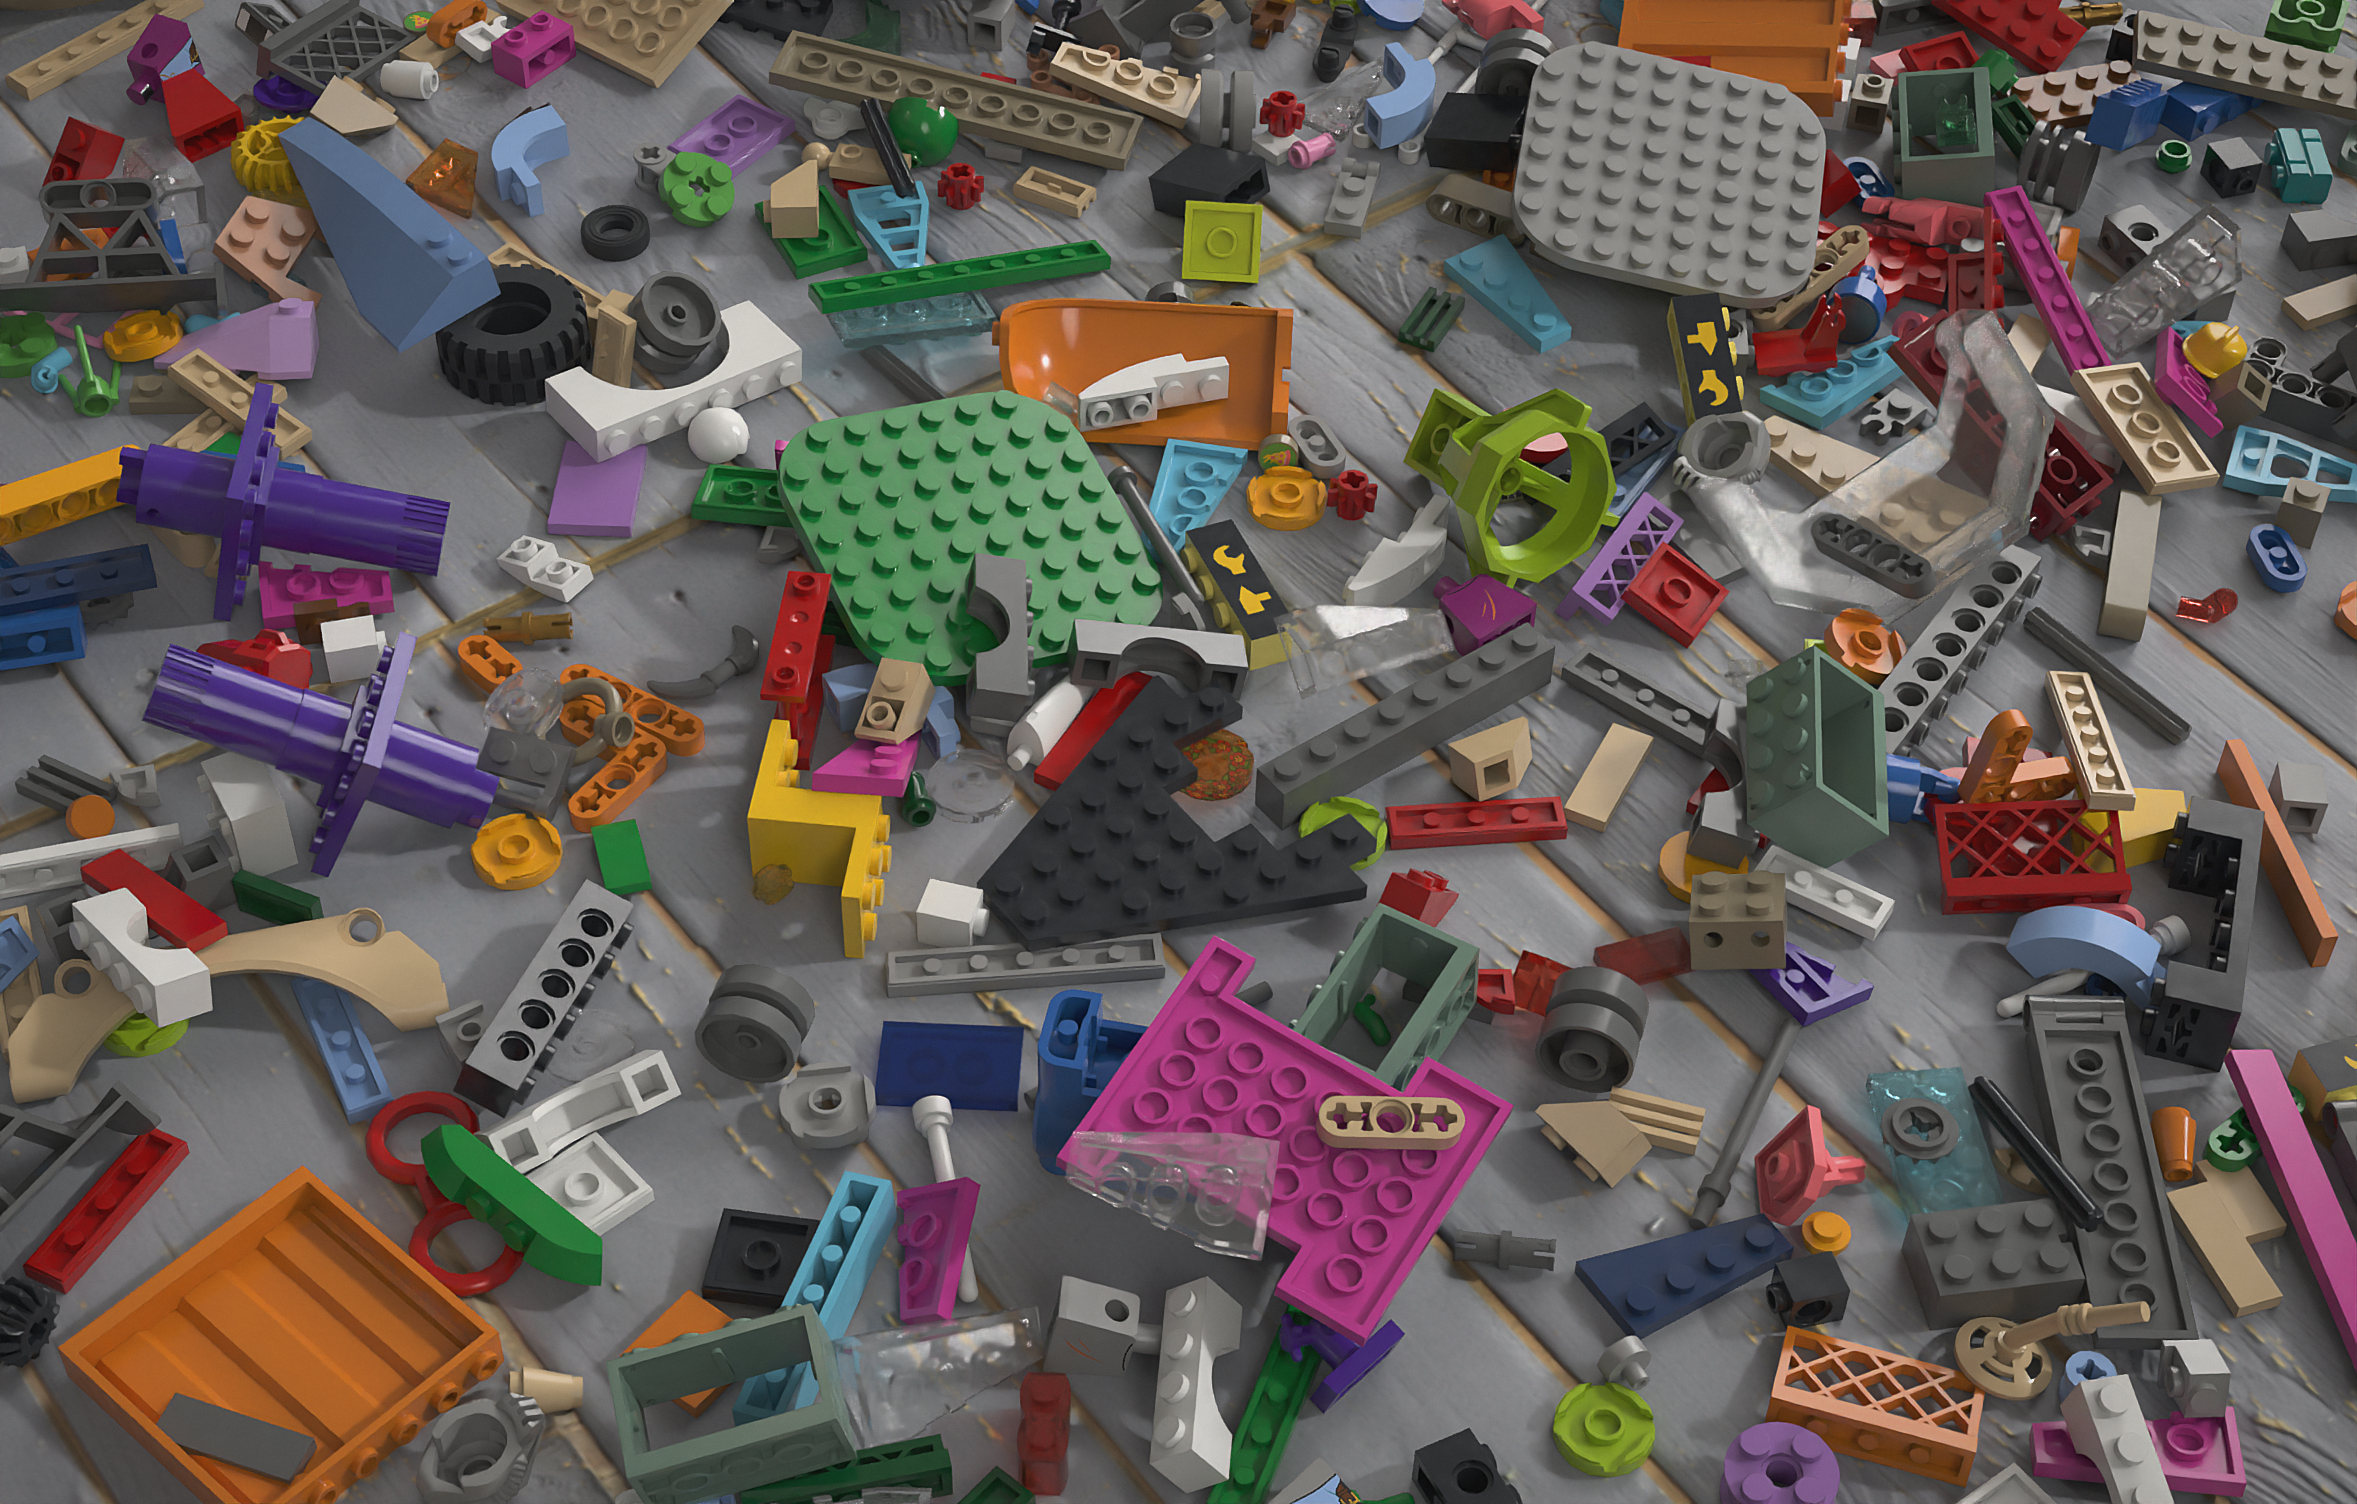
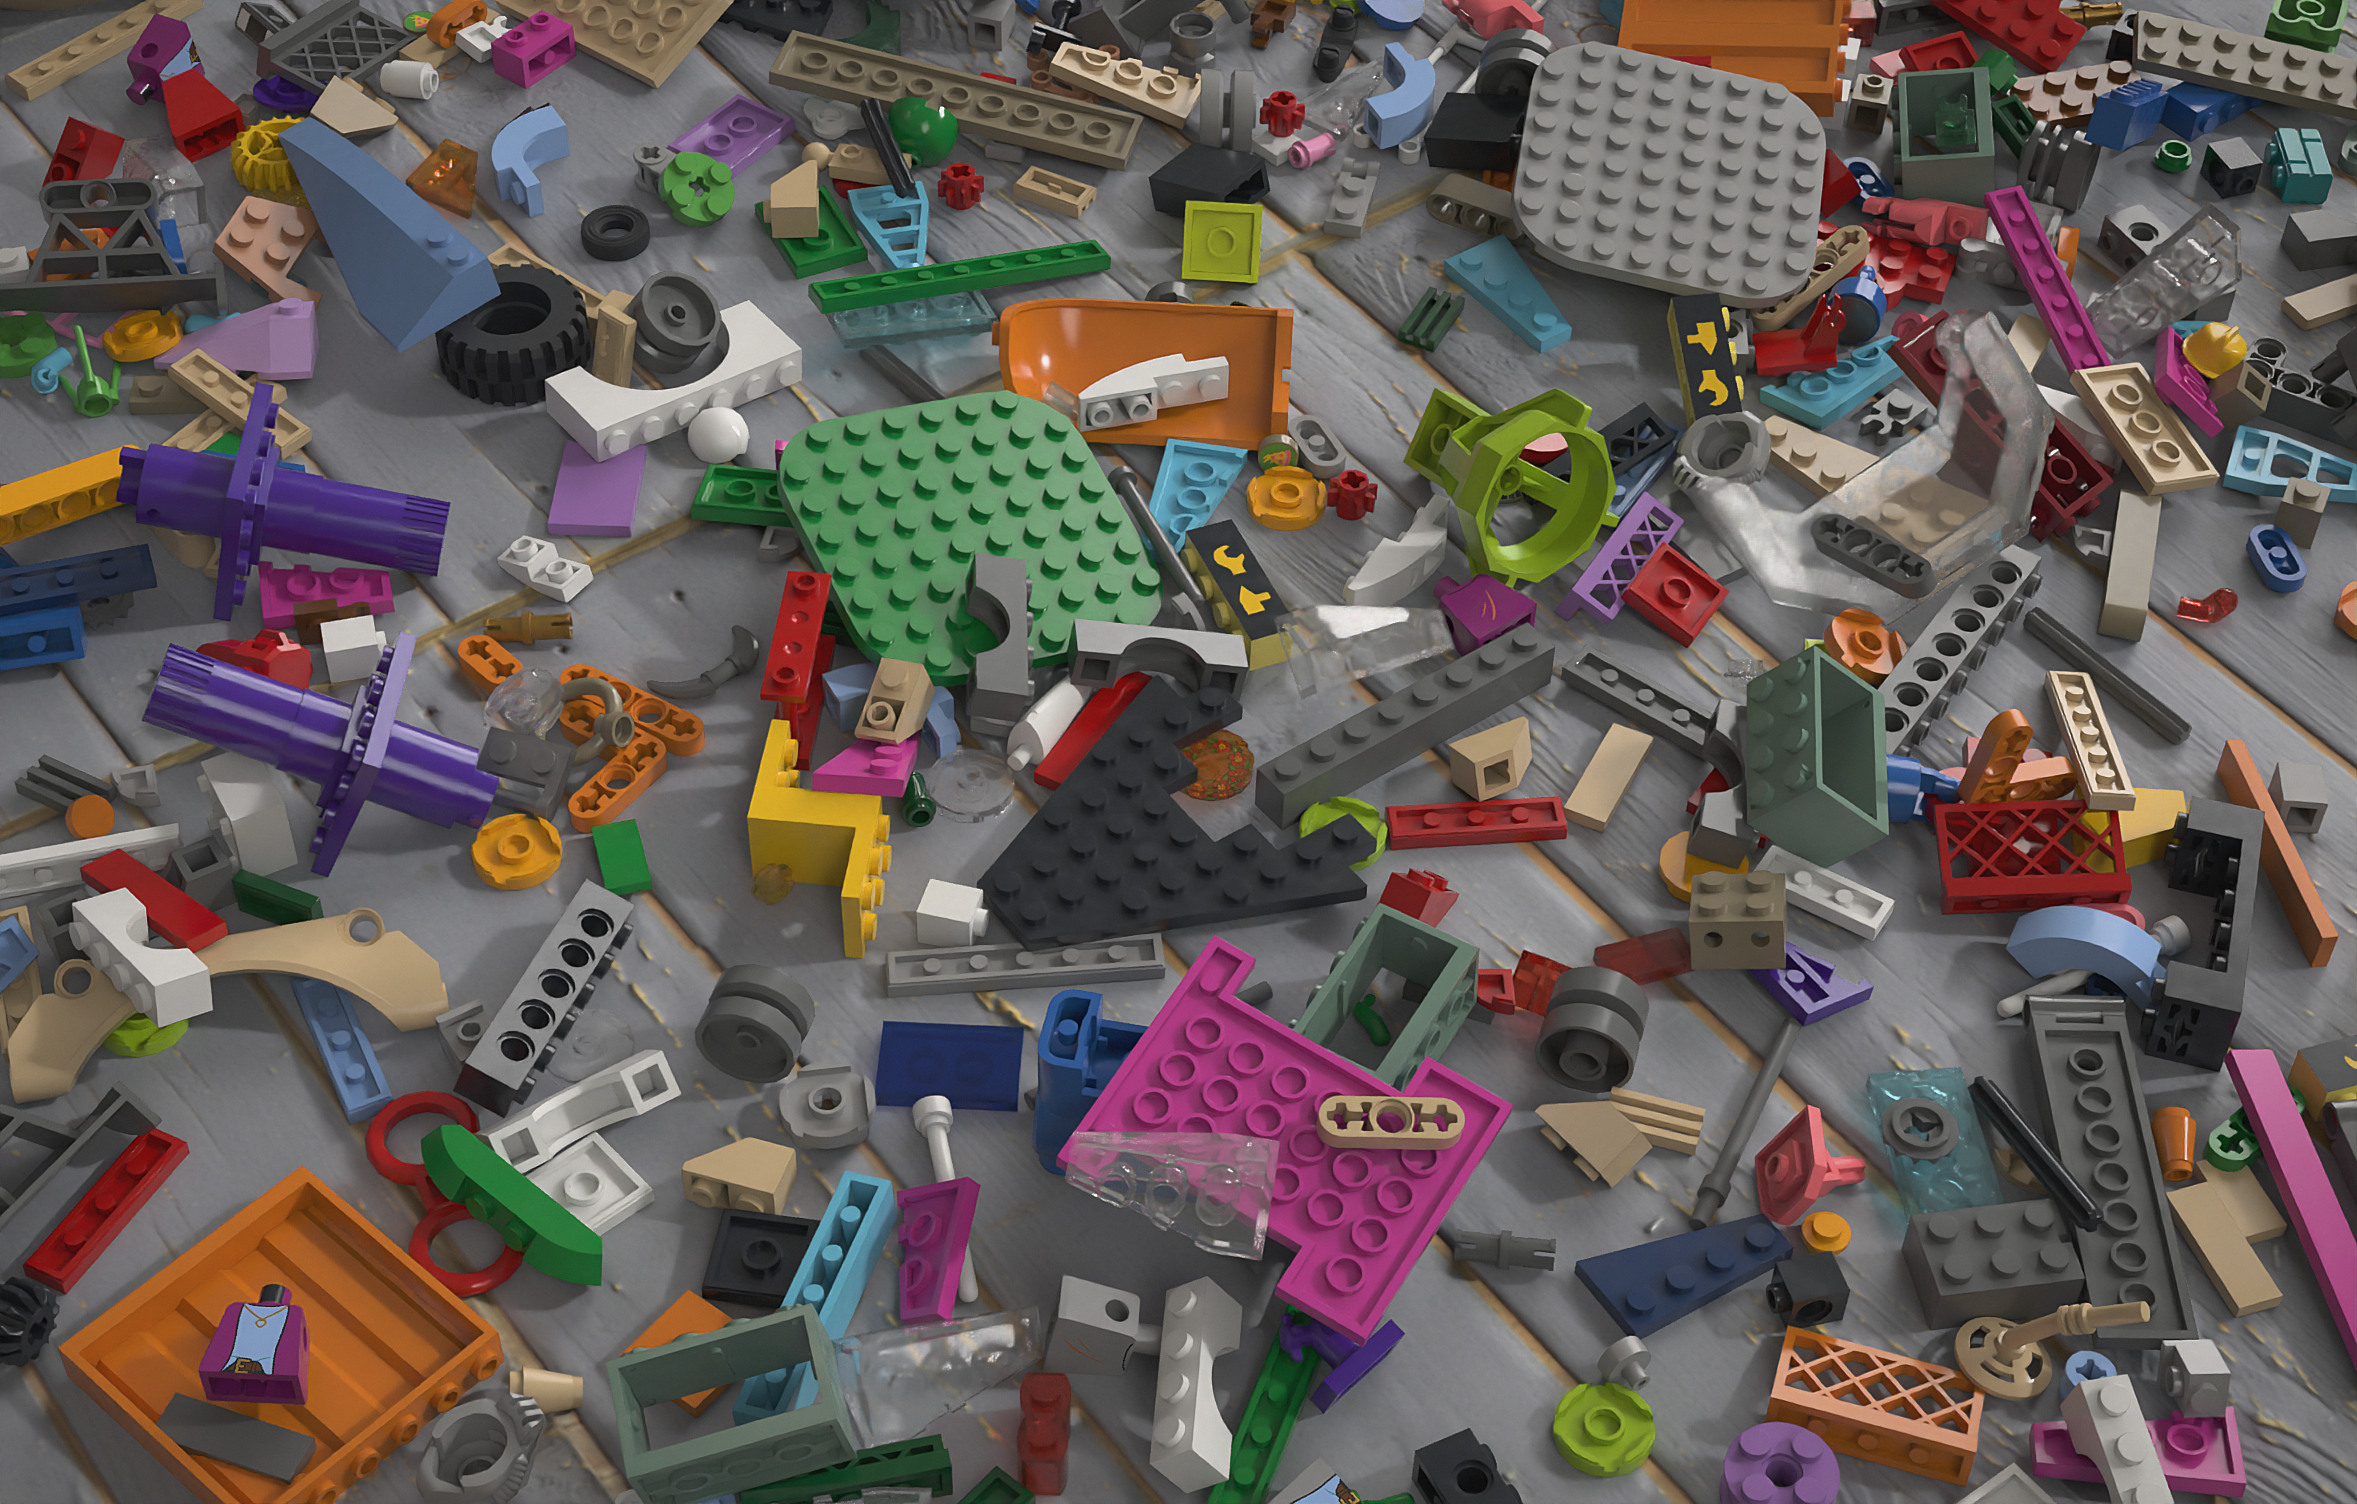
red bracket [1948,206,2005,357] -> none
none -> magenta torso [198,1284,310,1405]
none -> tan slope [681,1137,798,1215]

